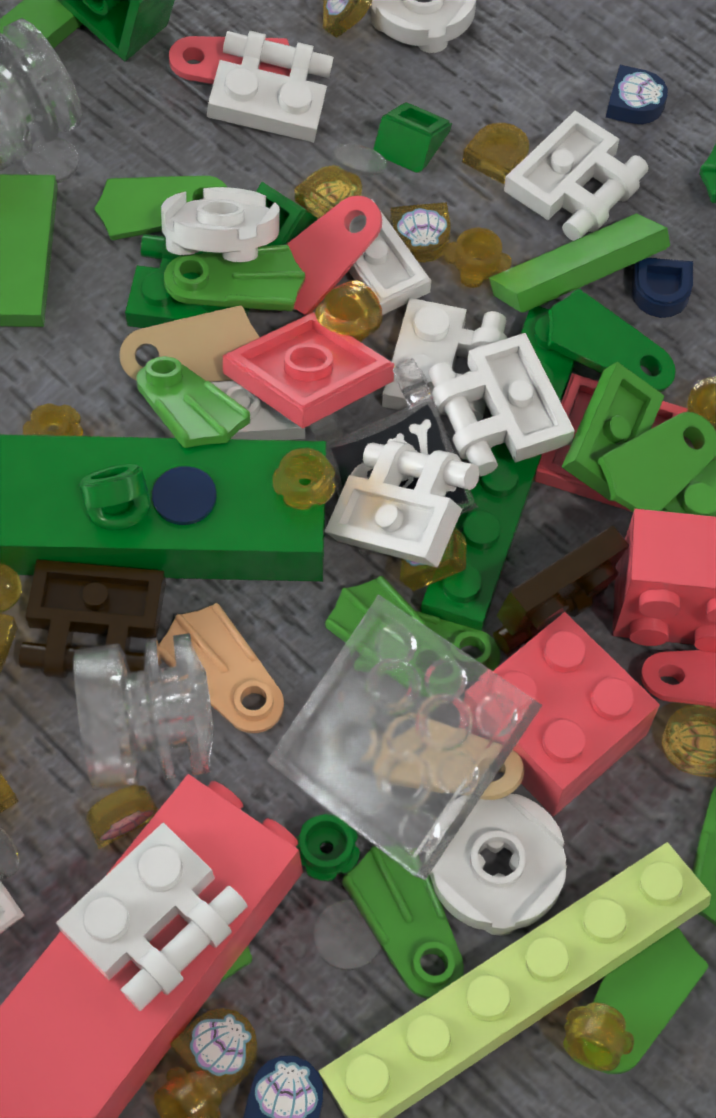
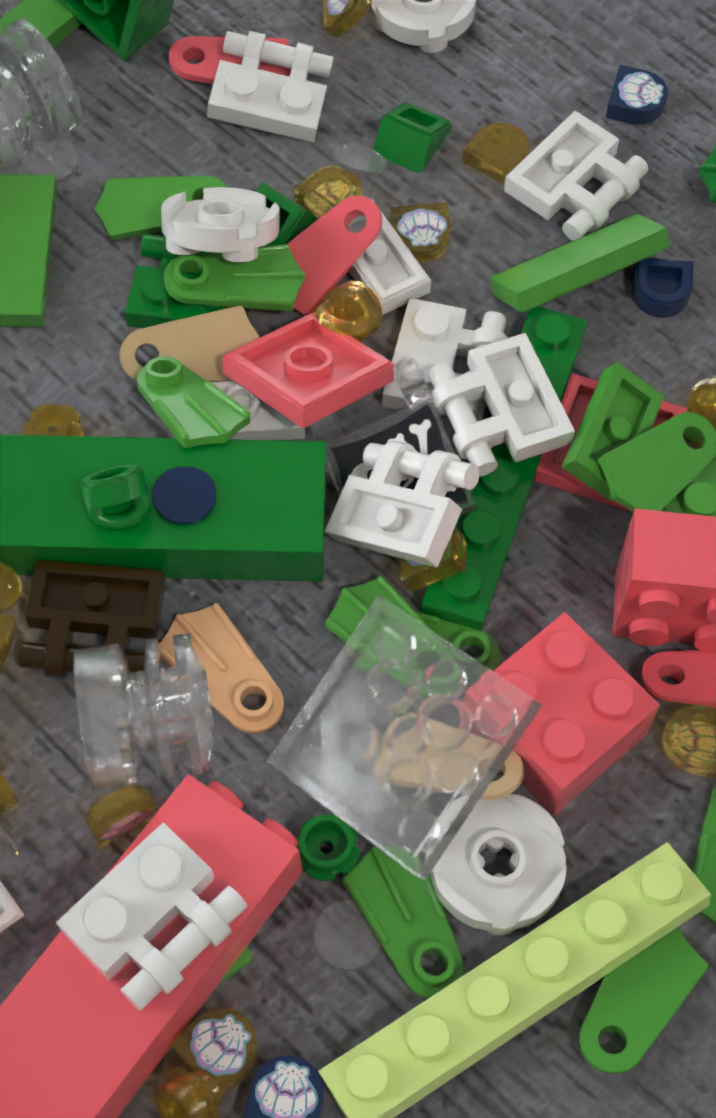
clear yellow plate [272,448,336,510] -> none
clear yellow plate [444,227,512,288] -> none
dark brown plate [493,525,629,654] -> none
green piece [547,288,676,393] -> none
clear yellow plate [563,1003,634,1071] -> none

